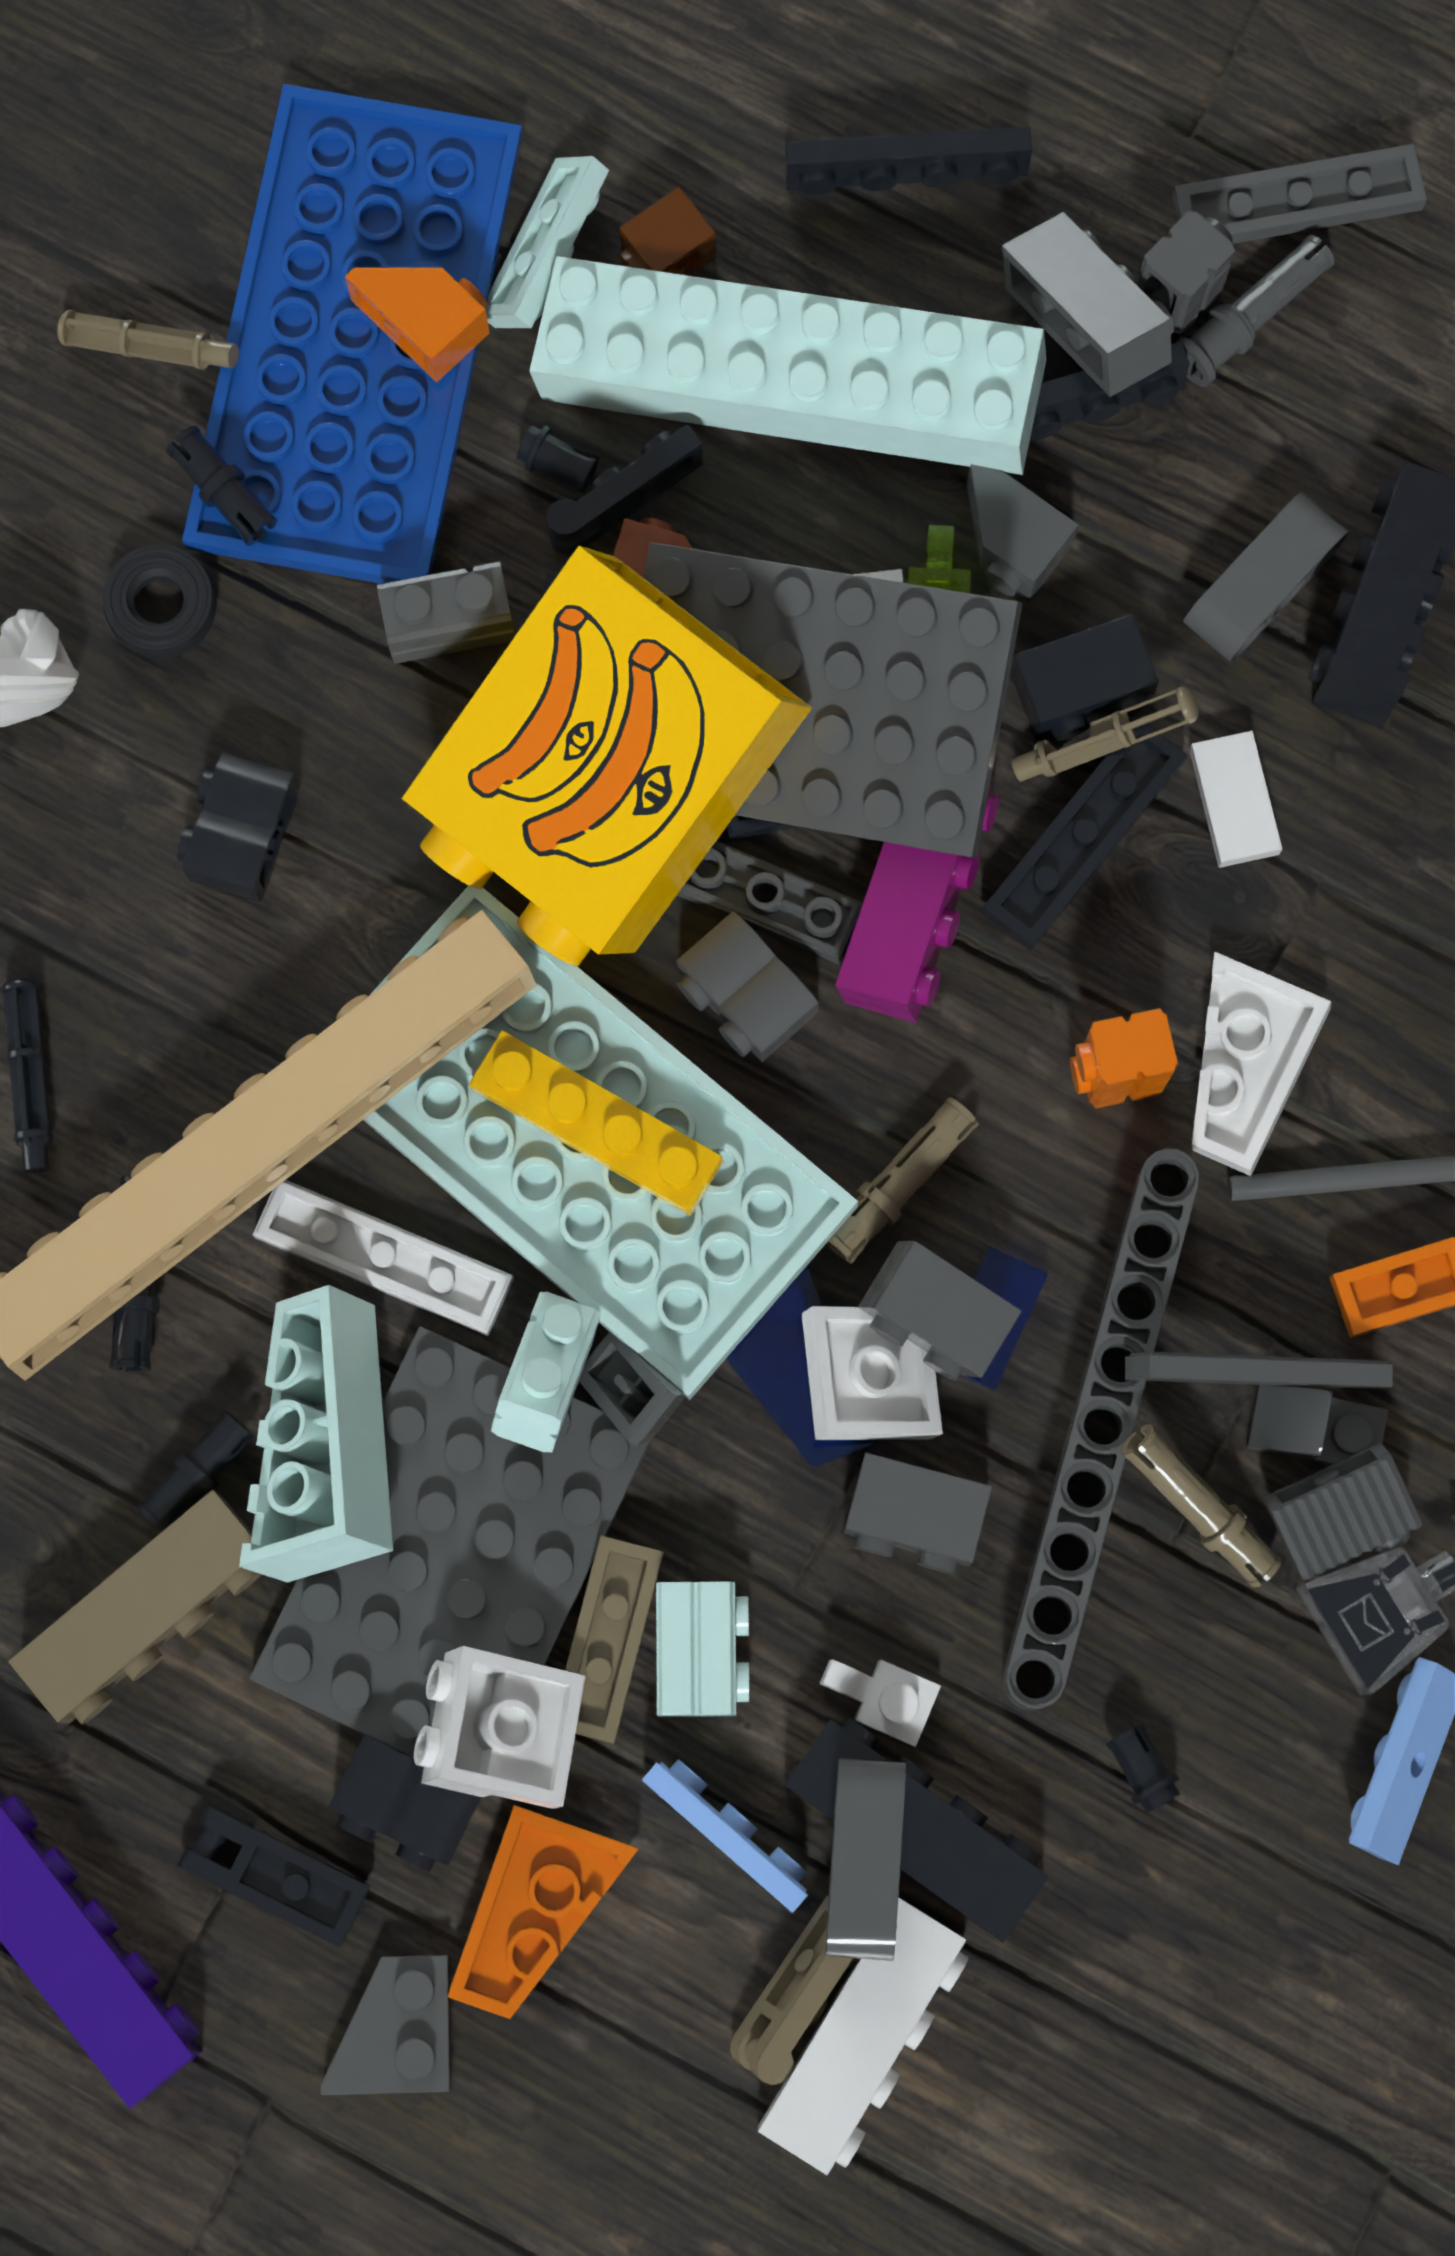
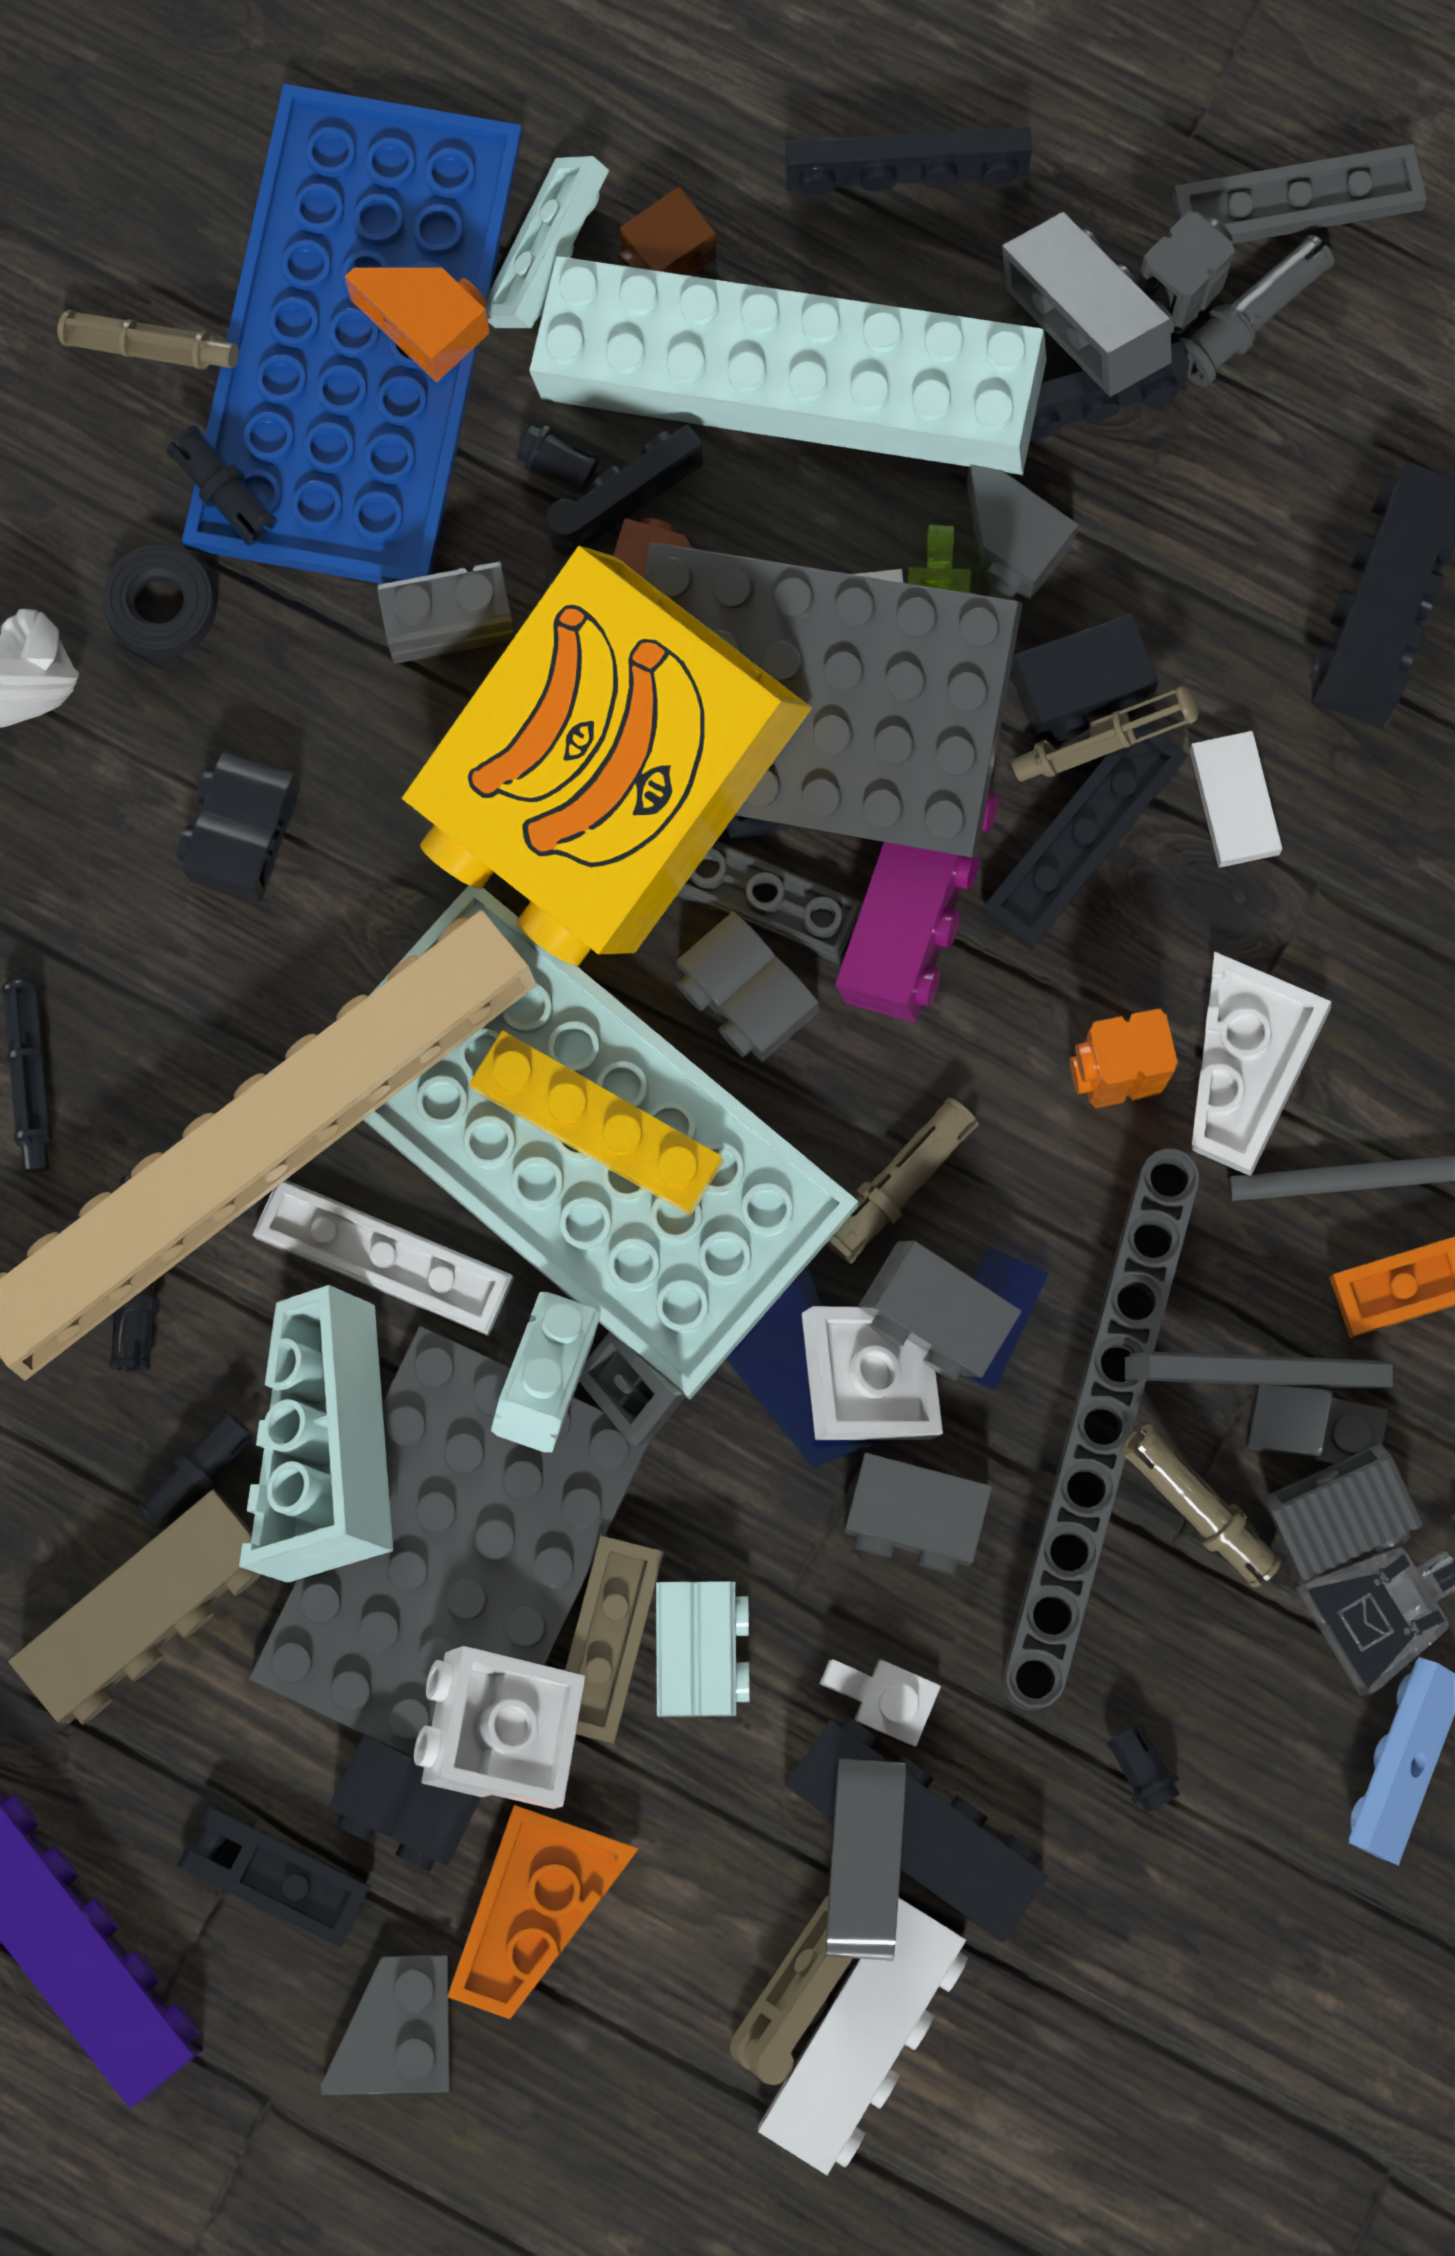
light blue tile [642,1759,808,1913] -> none
dark grey beam [1183,492,1349,663] -> none

